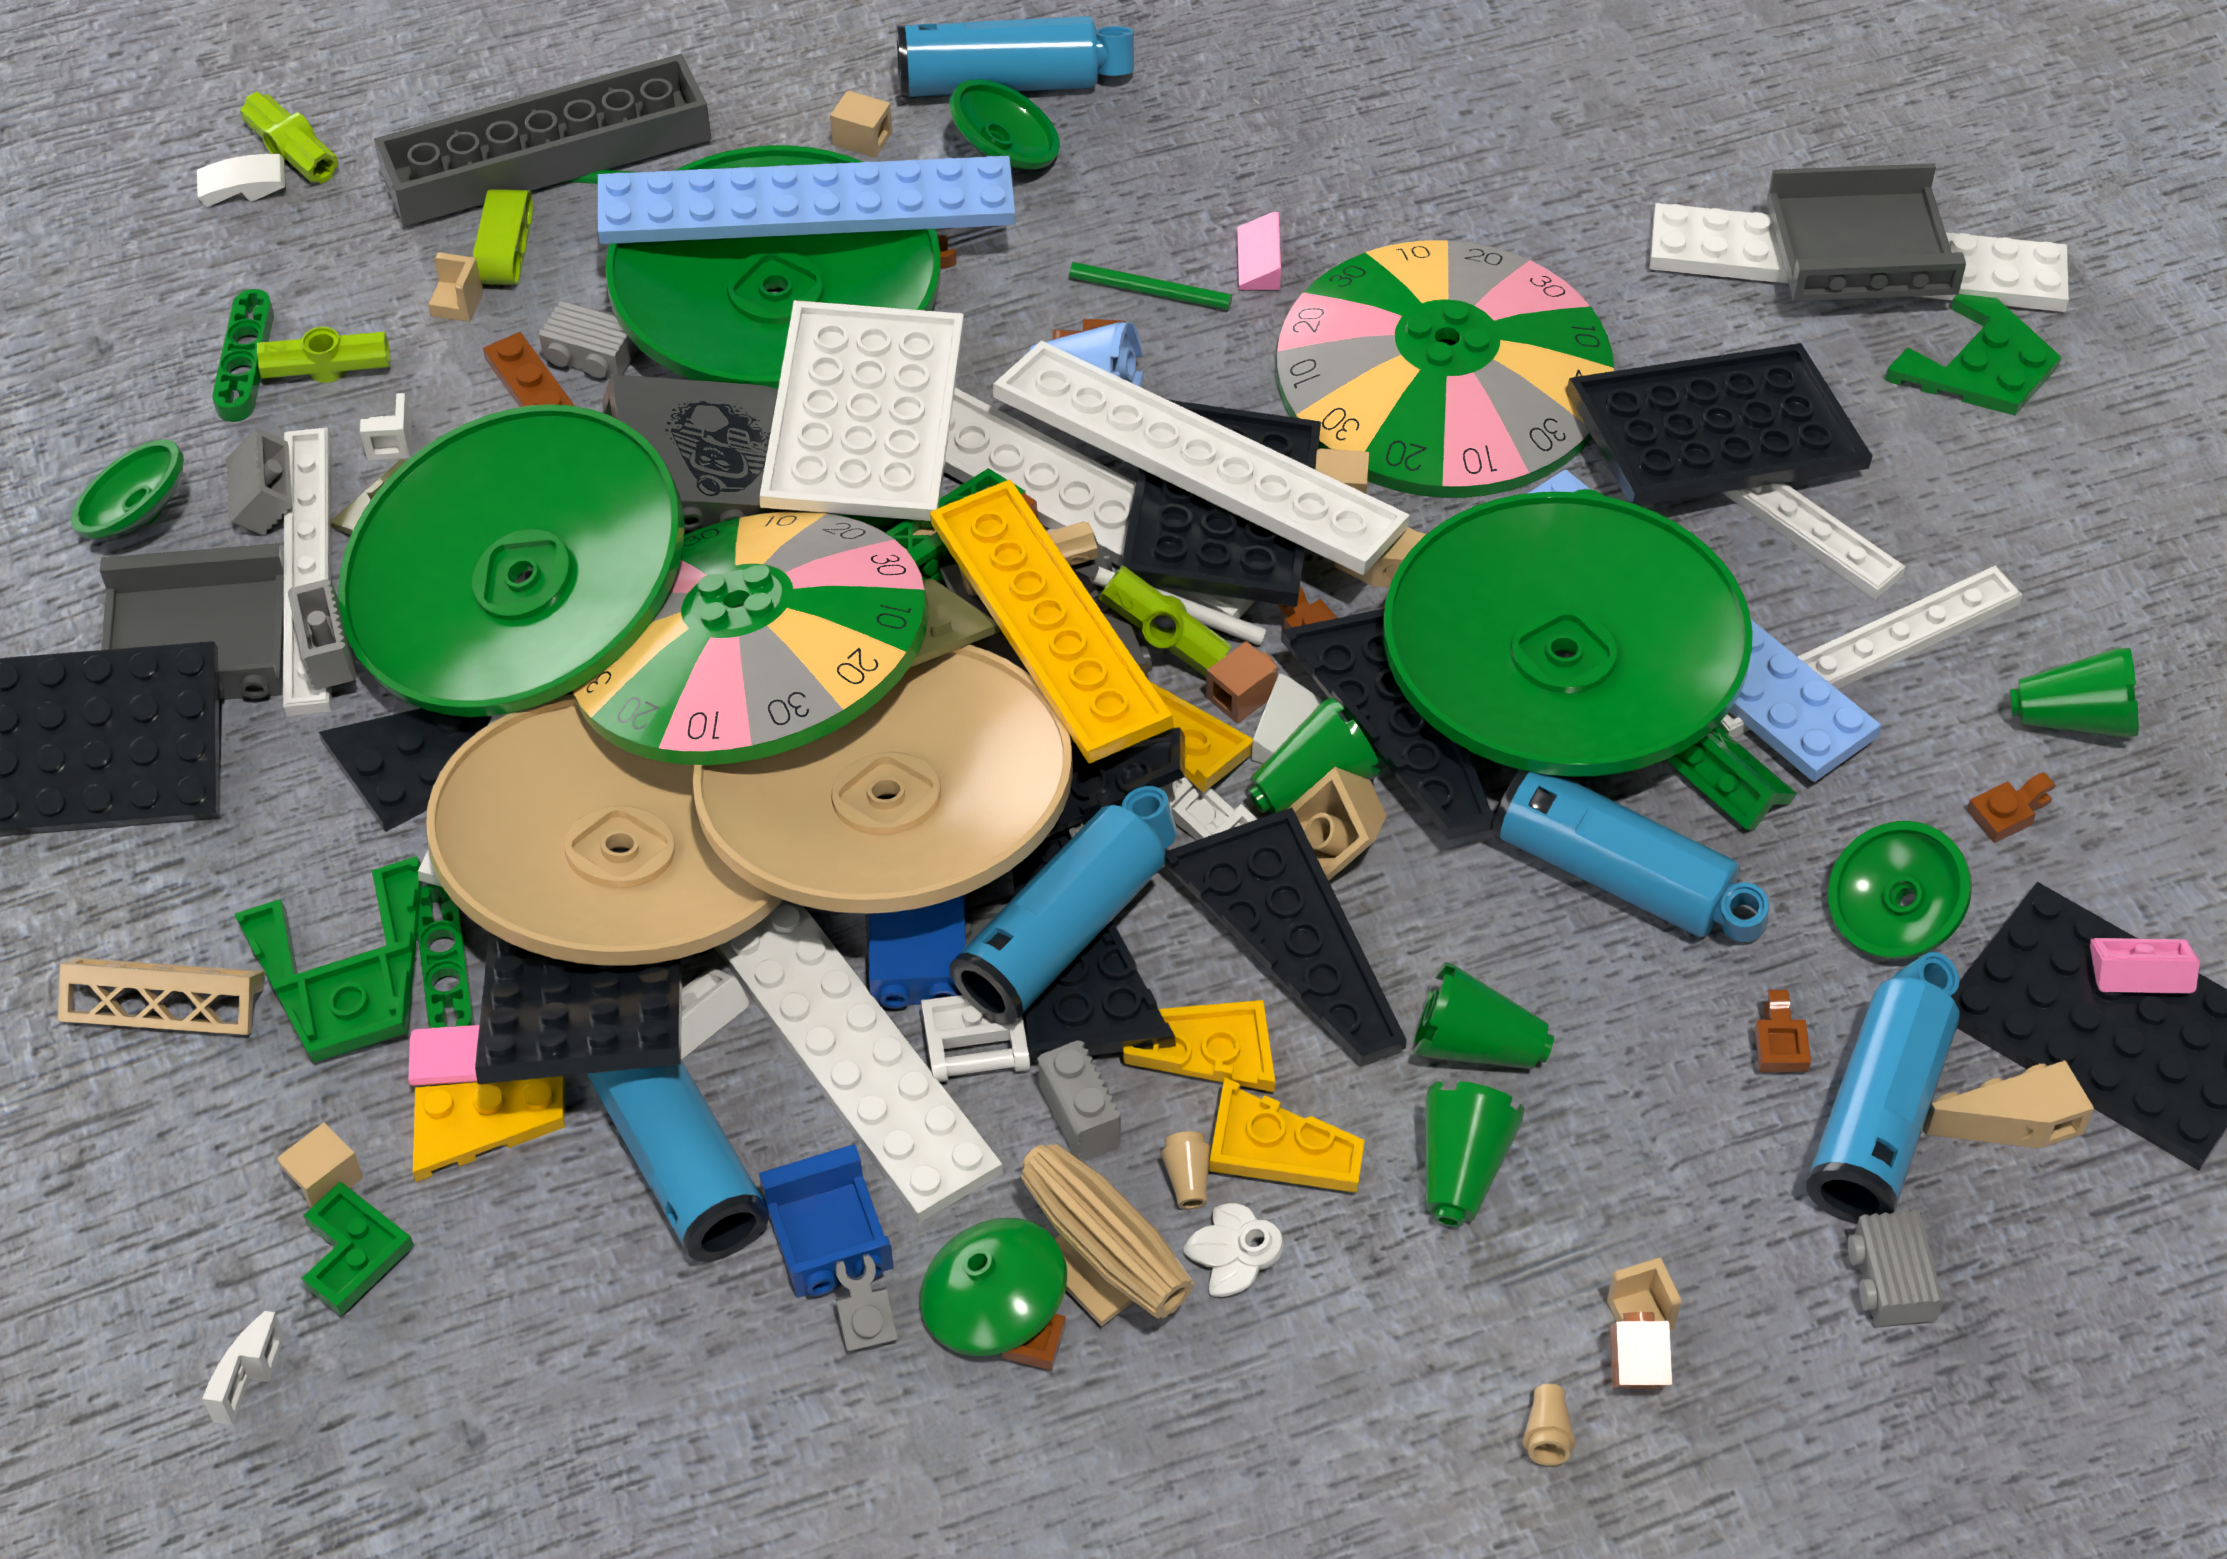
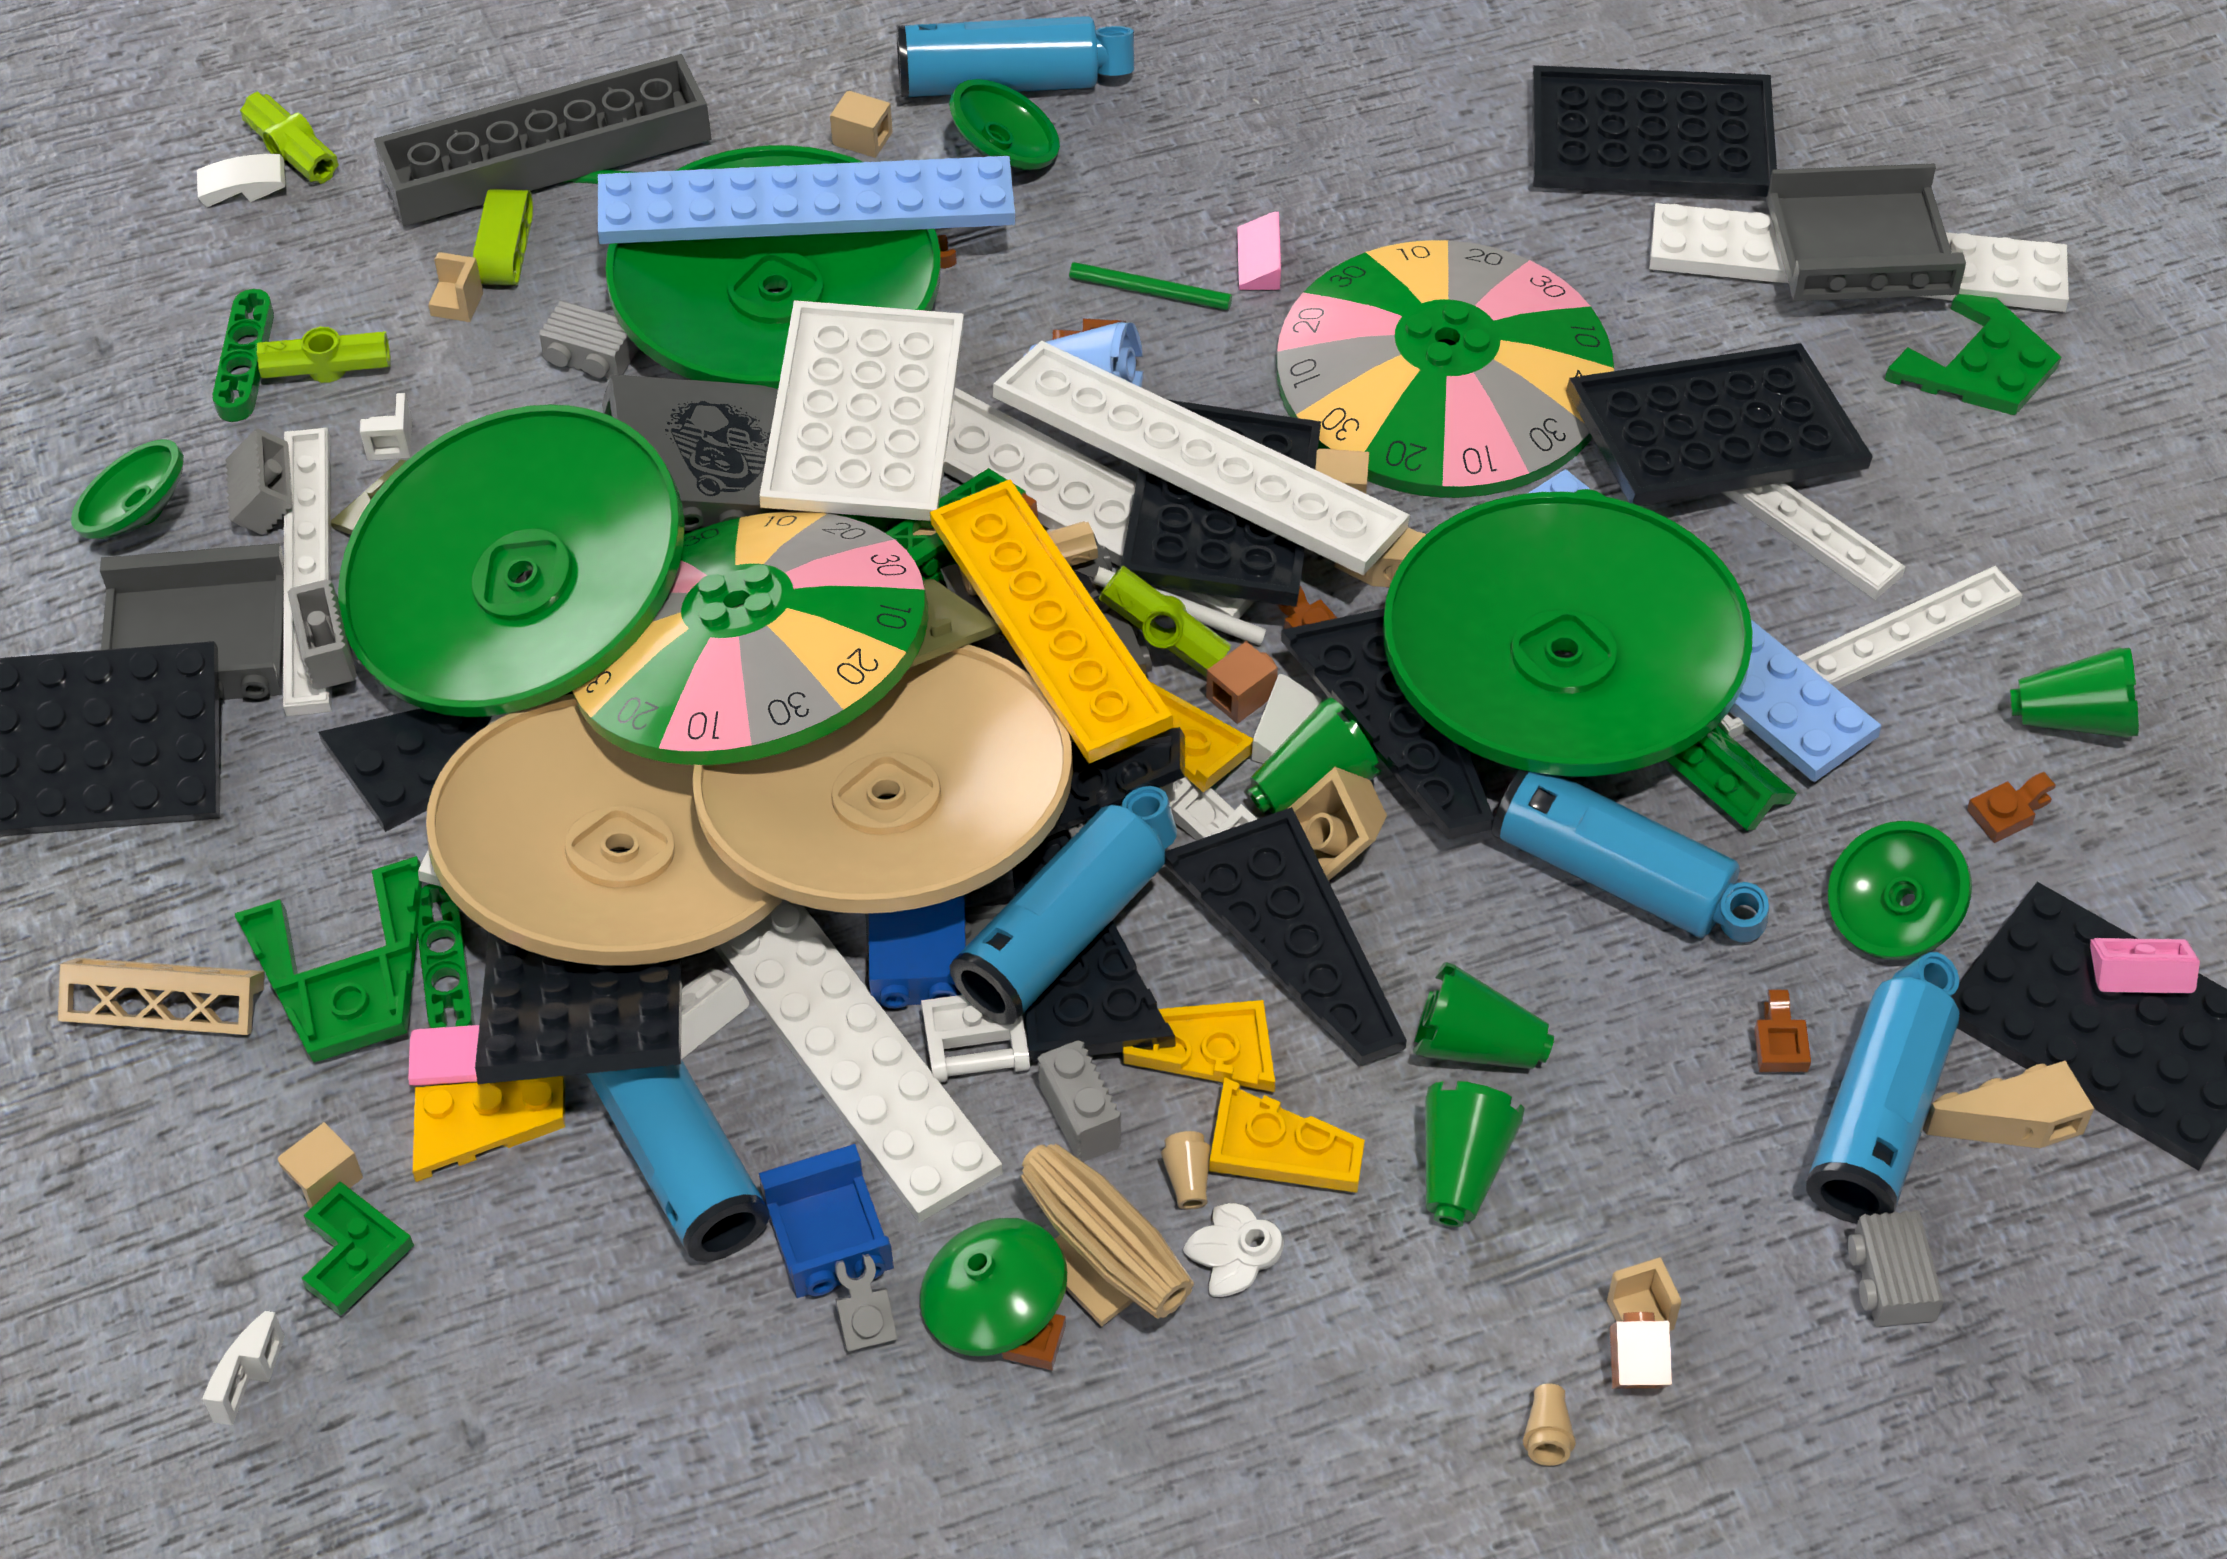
dark orange plate [483,332,575,407] -> none
none -> black plate [1532,65,1777,197]

